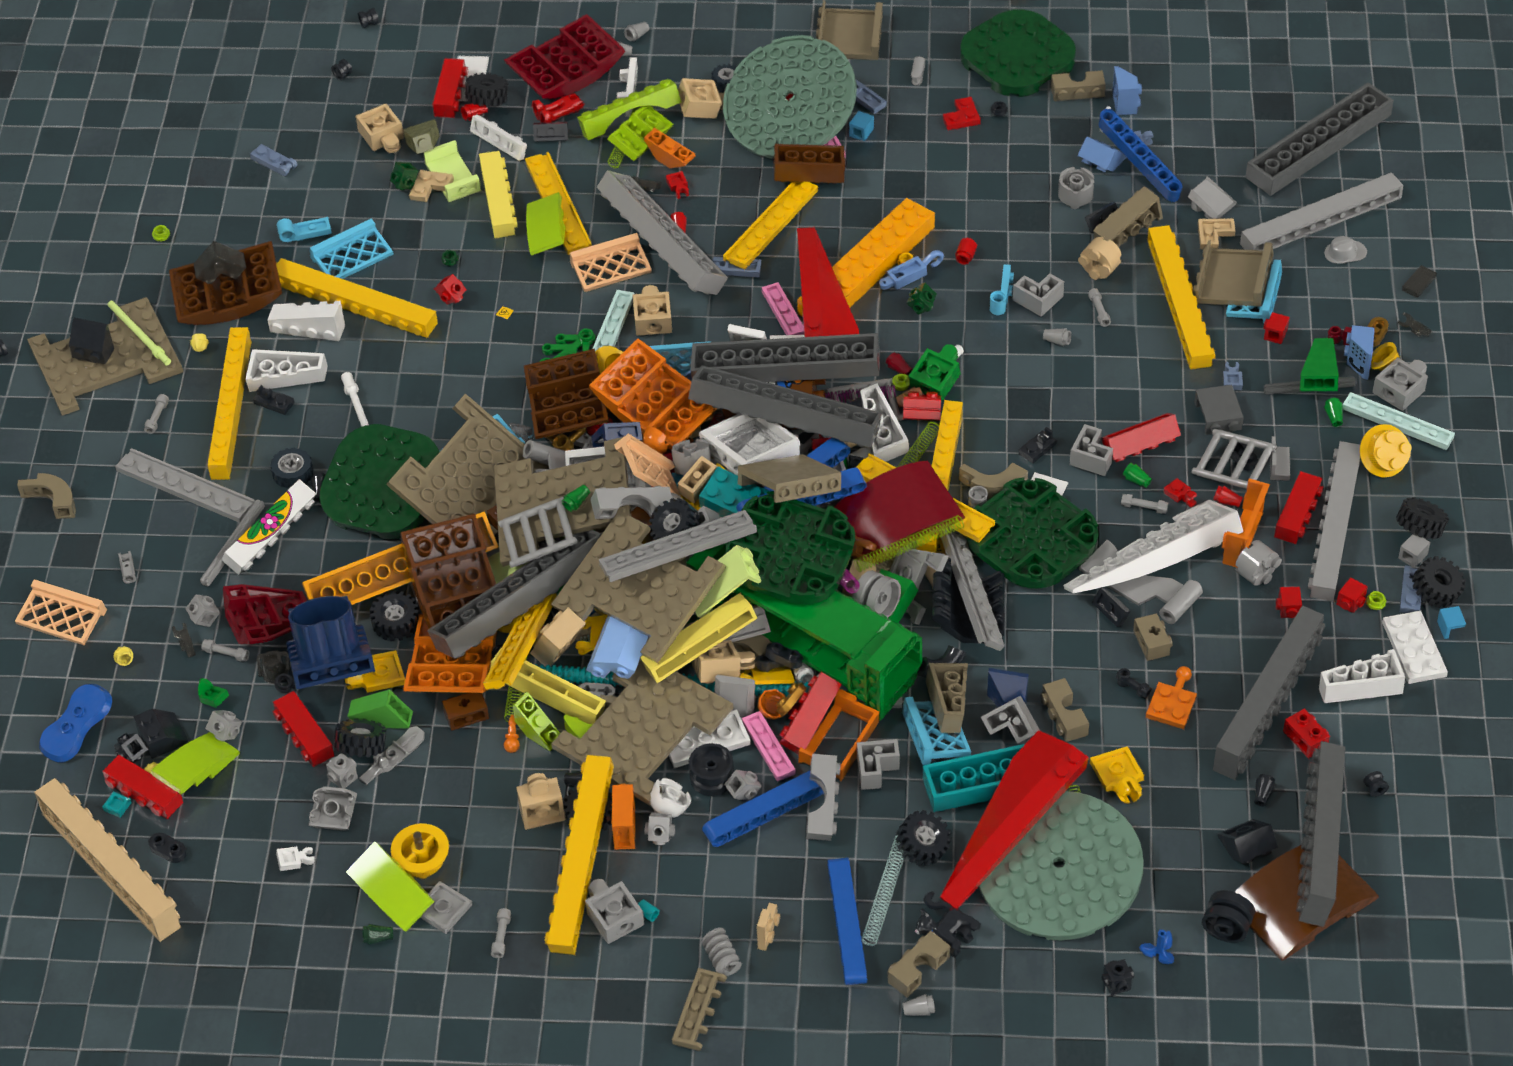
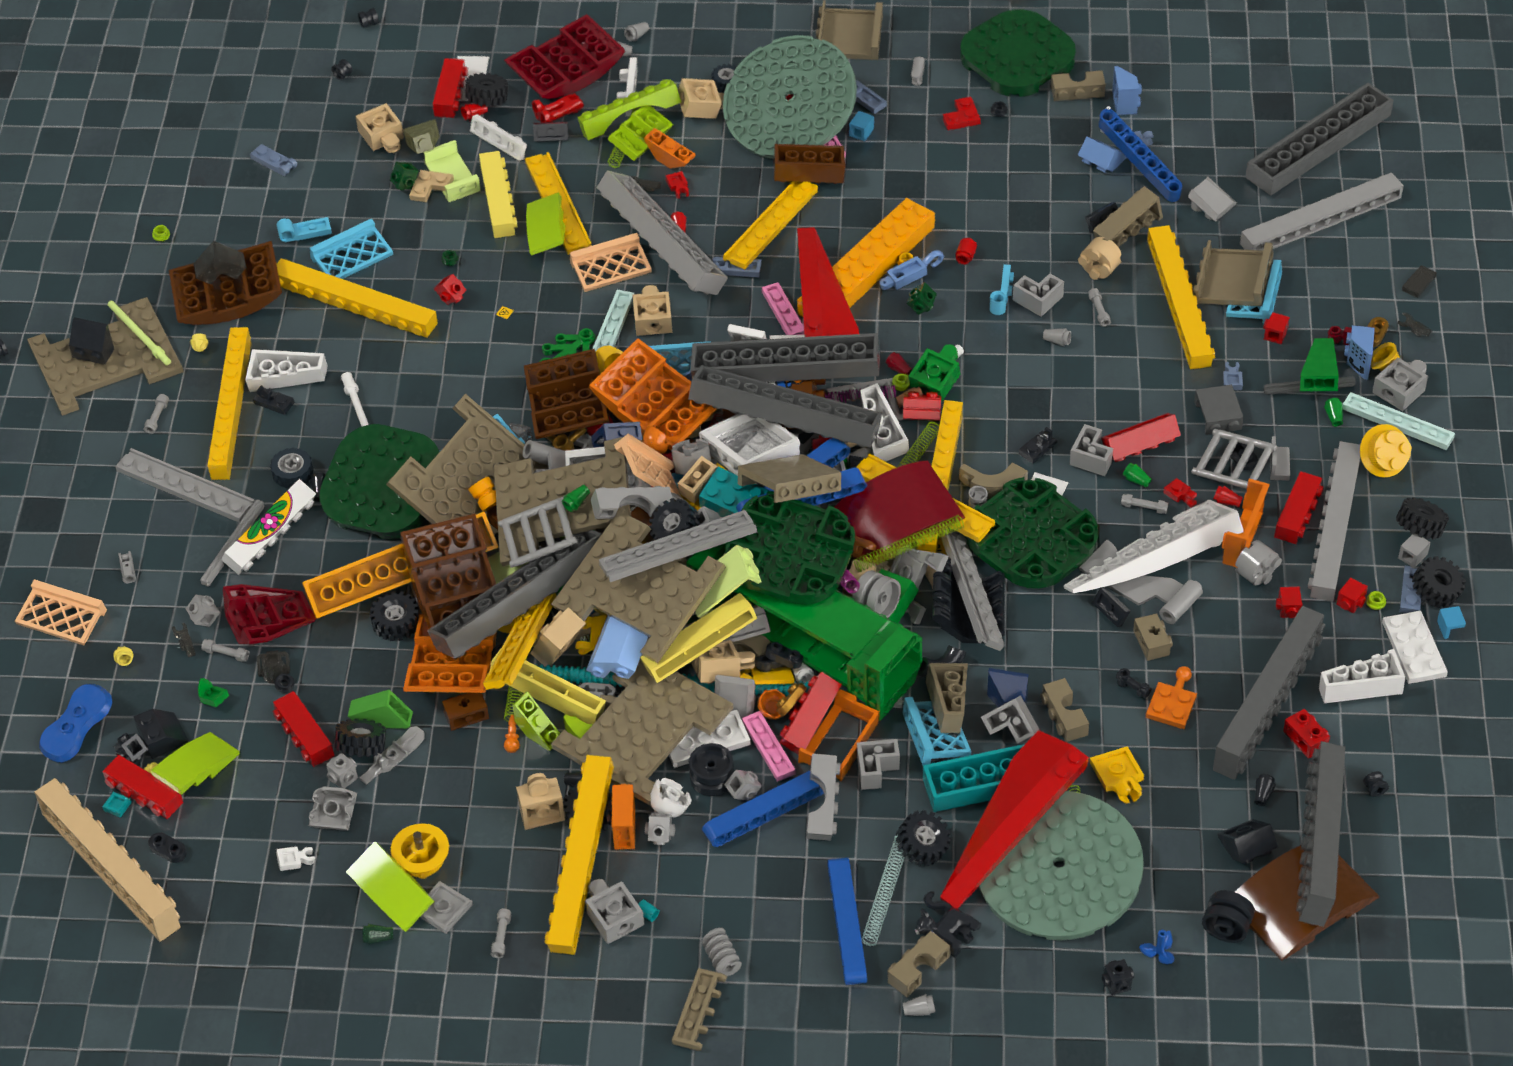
dark tan arch [17,473,76,519] -> none
light grey brick [205,710,242,741] -> none
white wedge [268,301,345,341] -> none
dark blue hose [287,596,375,689] -> none
yellow plate [344,650,405,693] -> none
tan plate [757,903,780,951] -> none
light grey brick [1058,167,1094,209] -> none
tan plate [1198,219,1235,249] -> none
light grey piece [1324,236,1367,264] -> none
none -> light orange wheel [468,476,497,512]

